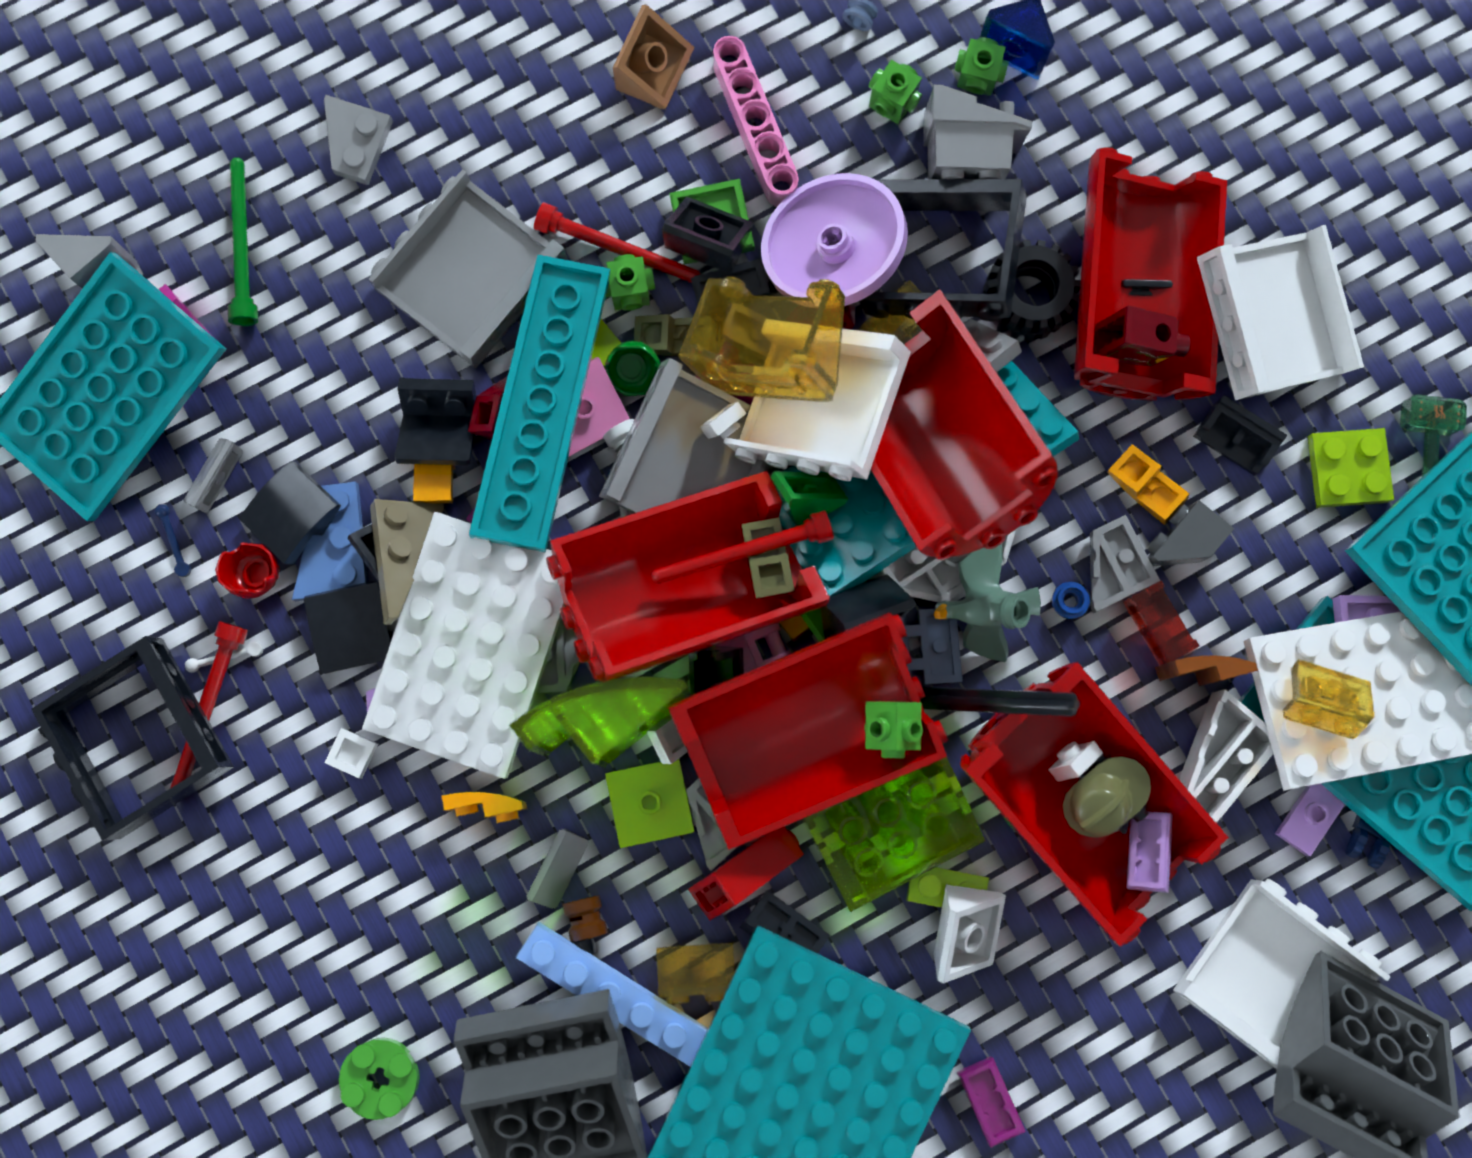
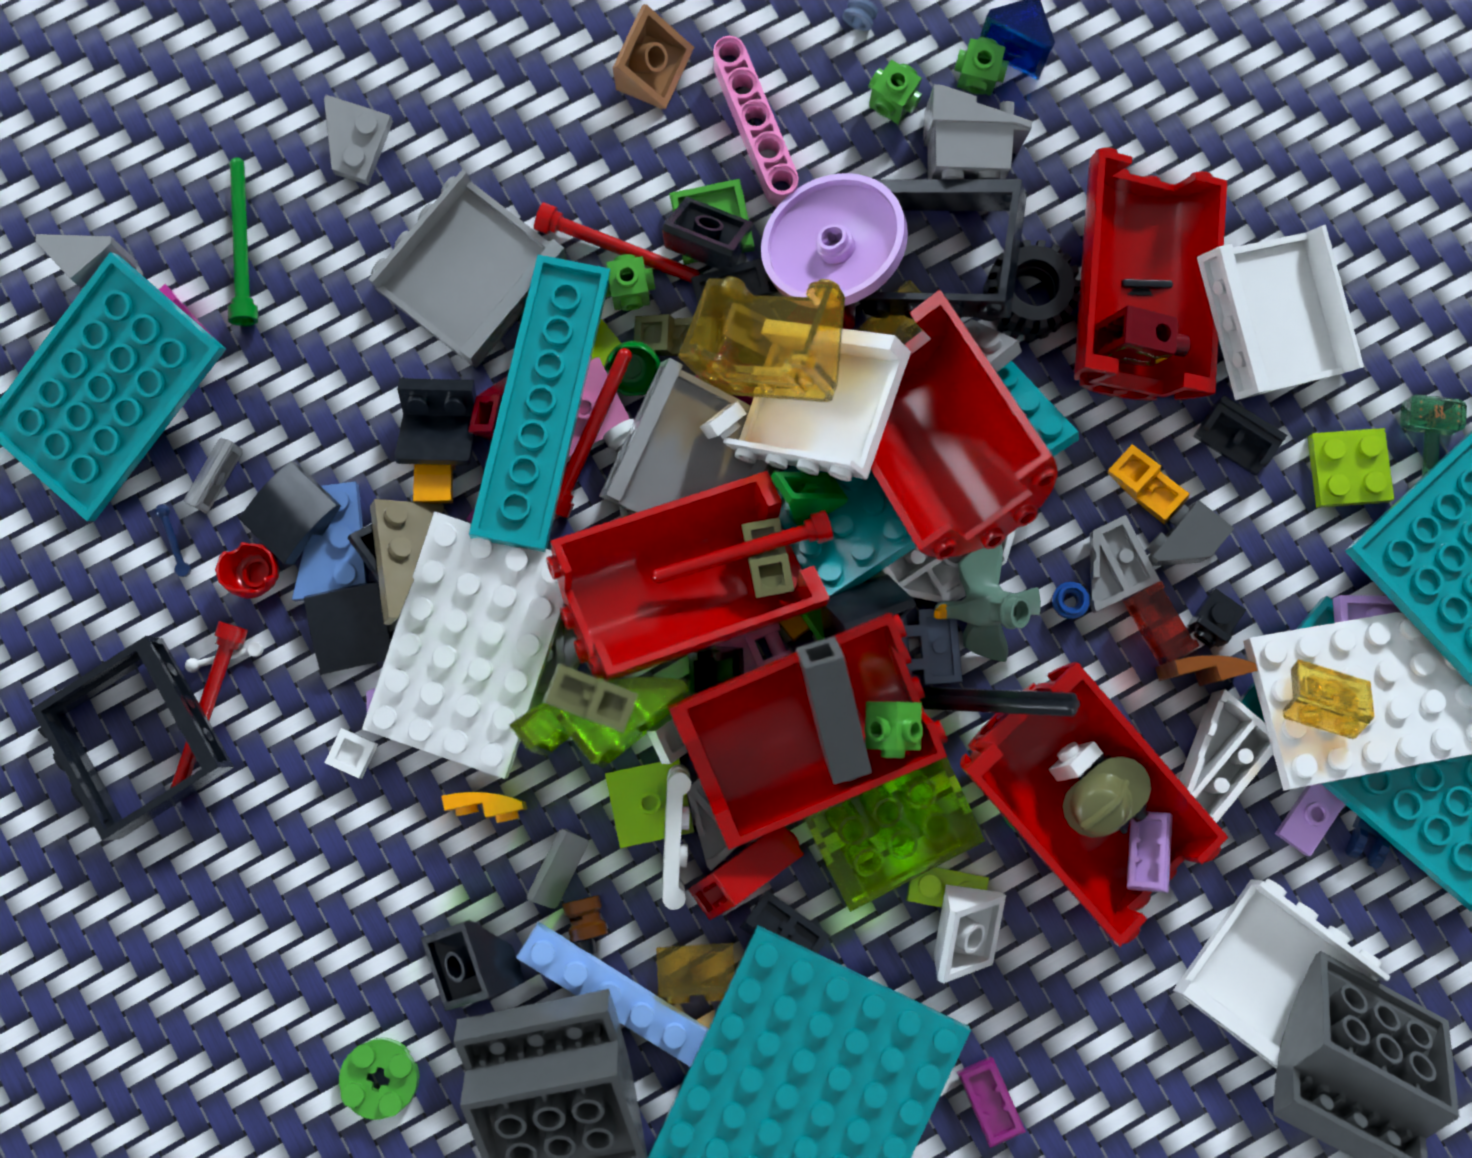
none -> black slope [421,920,525,1011]
none -> olive slope [543,664,638,733]
none -> red piece [555,348,632,518]
none -> white plate [662,765,691,910]
none -> dark grey brick [796,636,872,784]
none -> black bracket [1187,588,1246,647]

